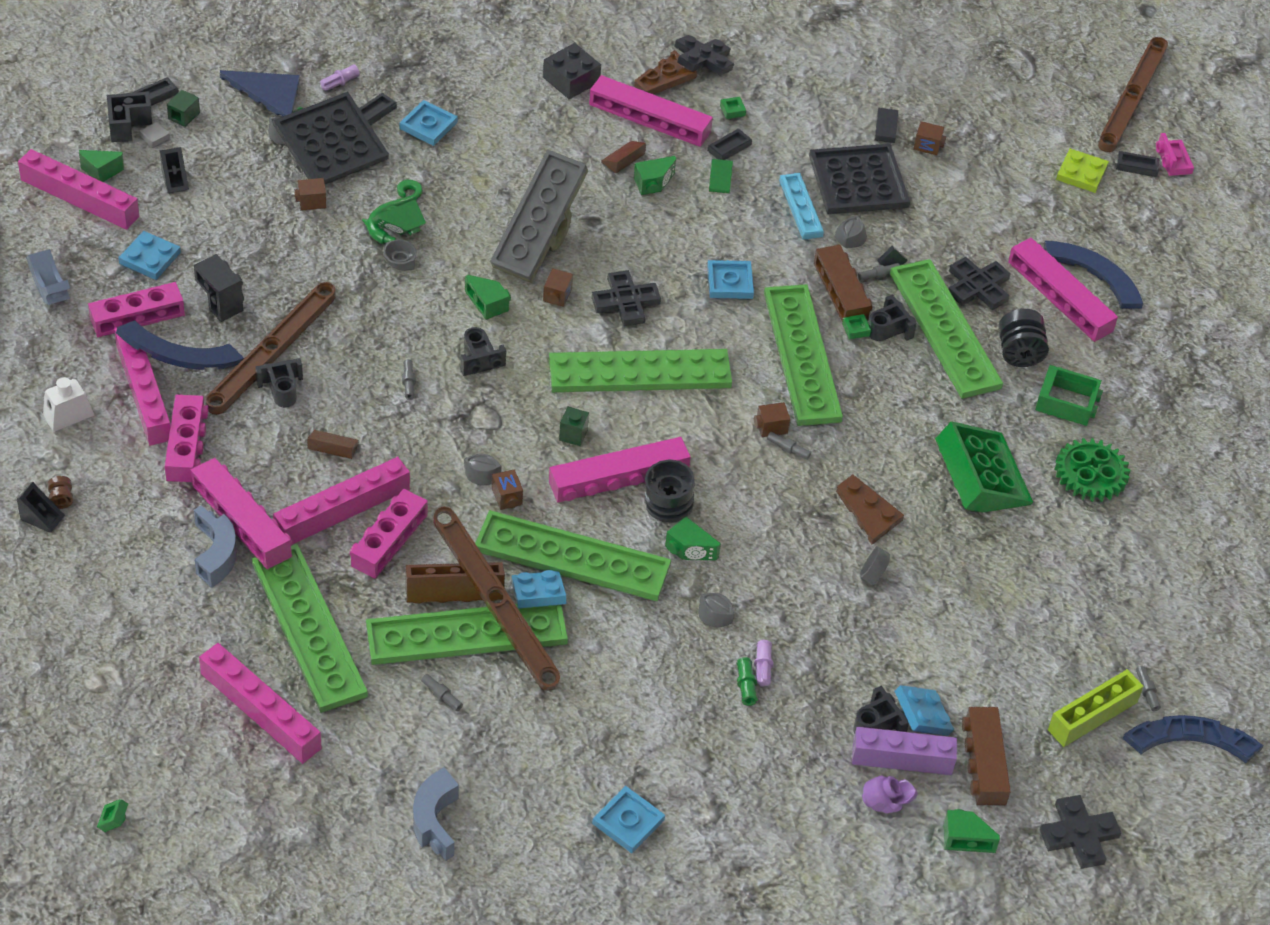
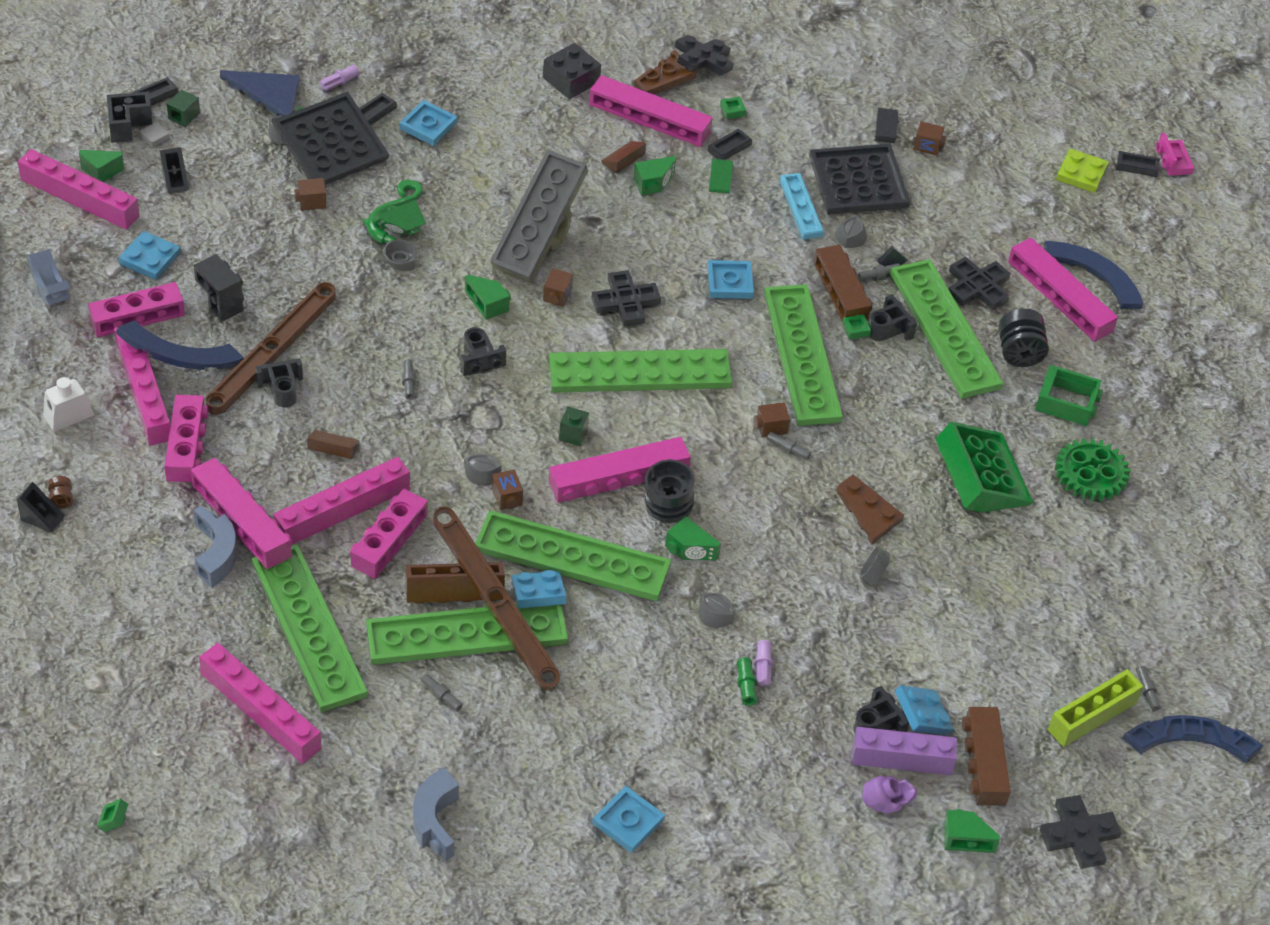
reddish brown beam [1098,37,1168,152] -> none

